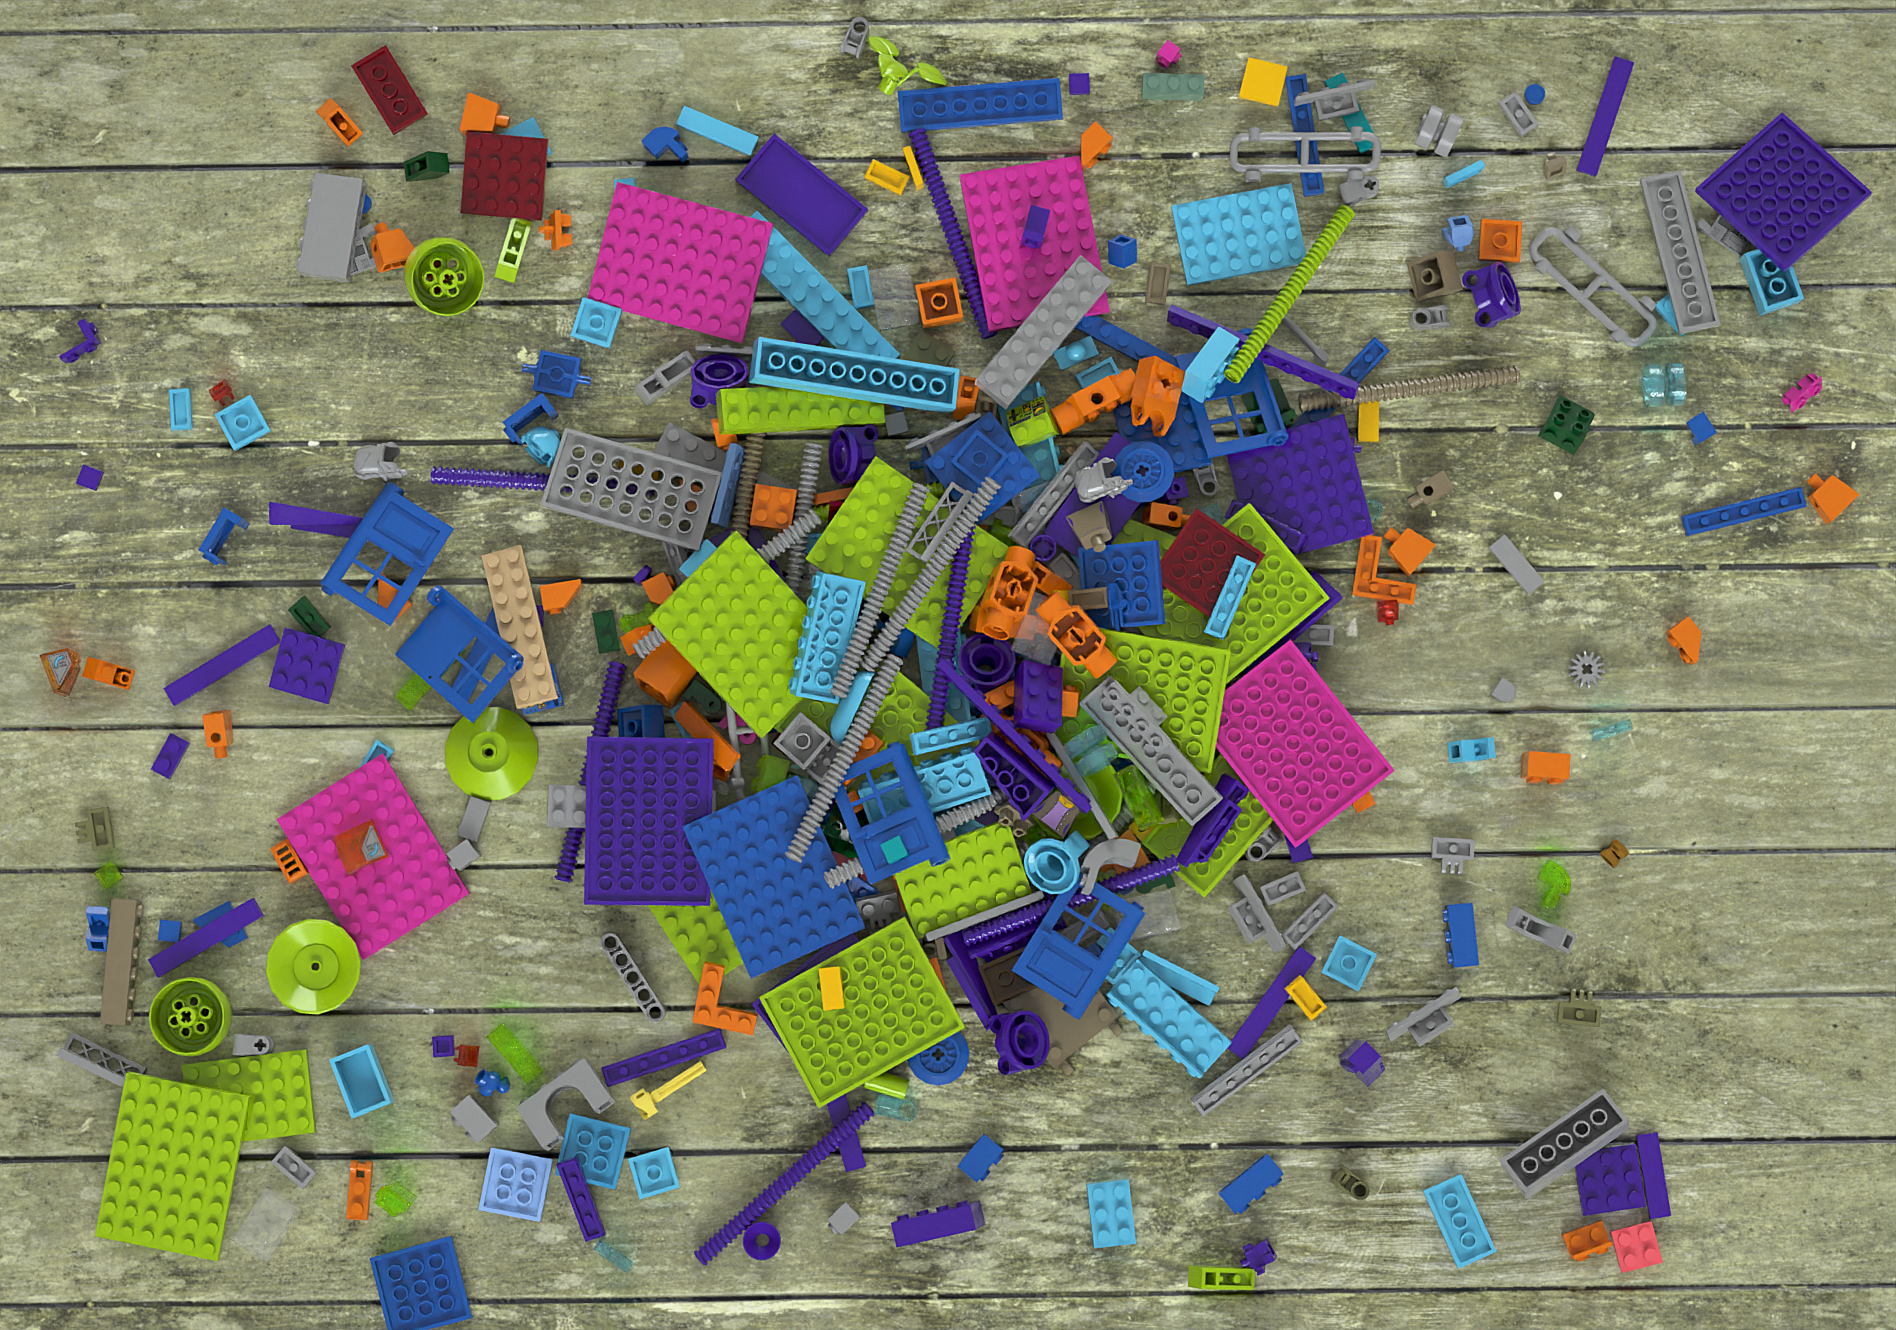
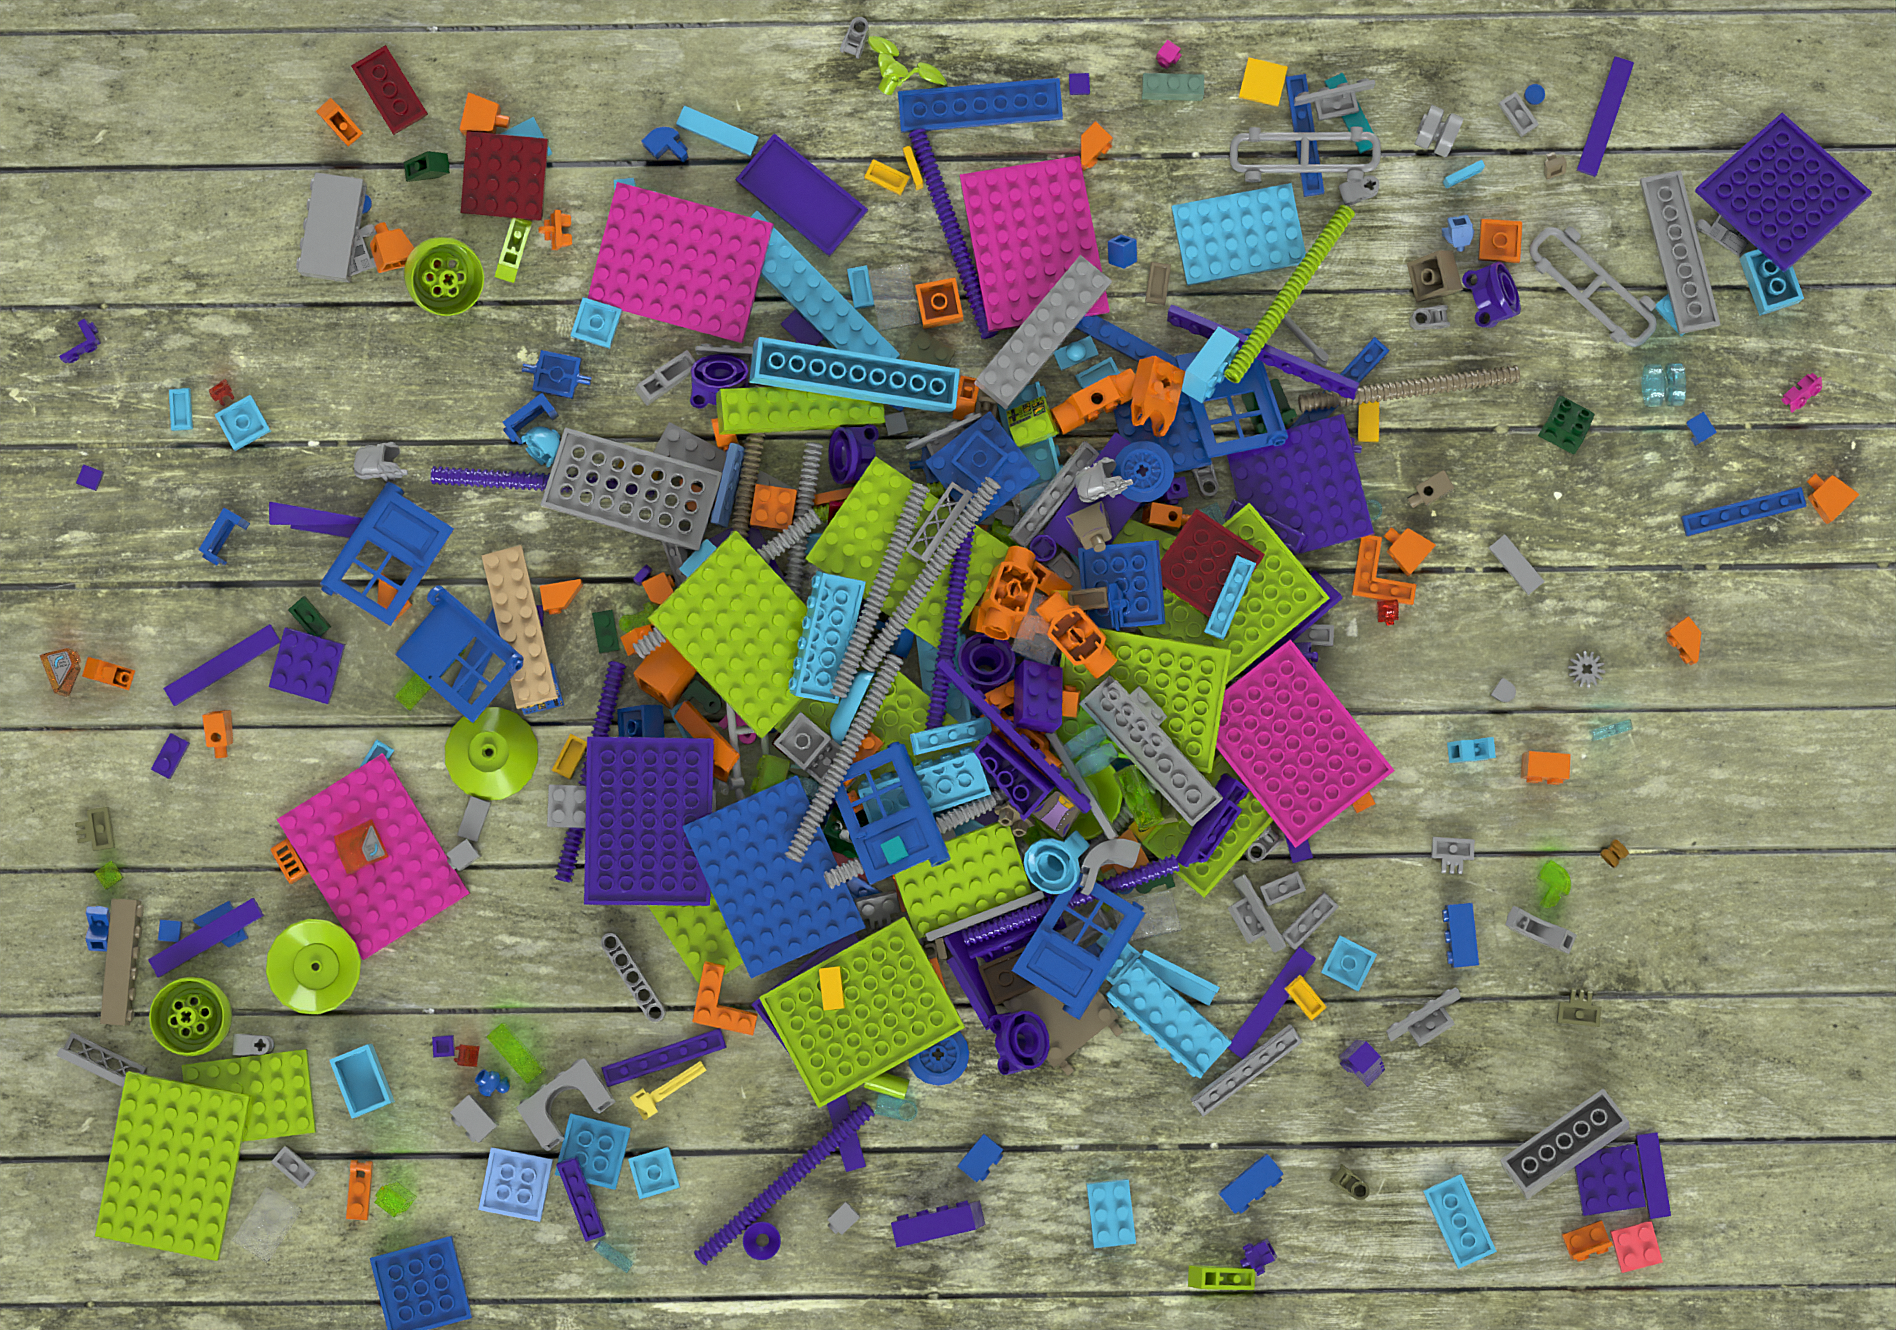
dark purple bracket [1021,205,1050,249] -> none
none -> yellow tile [552,734,587,780]

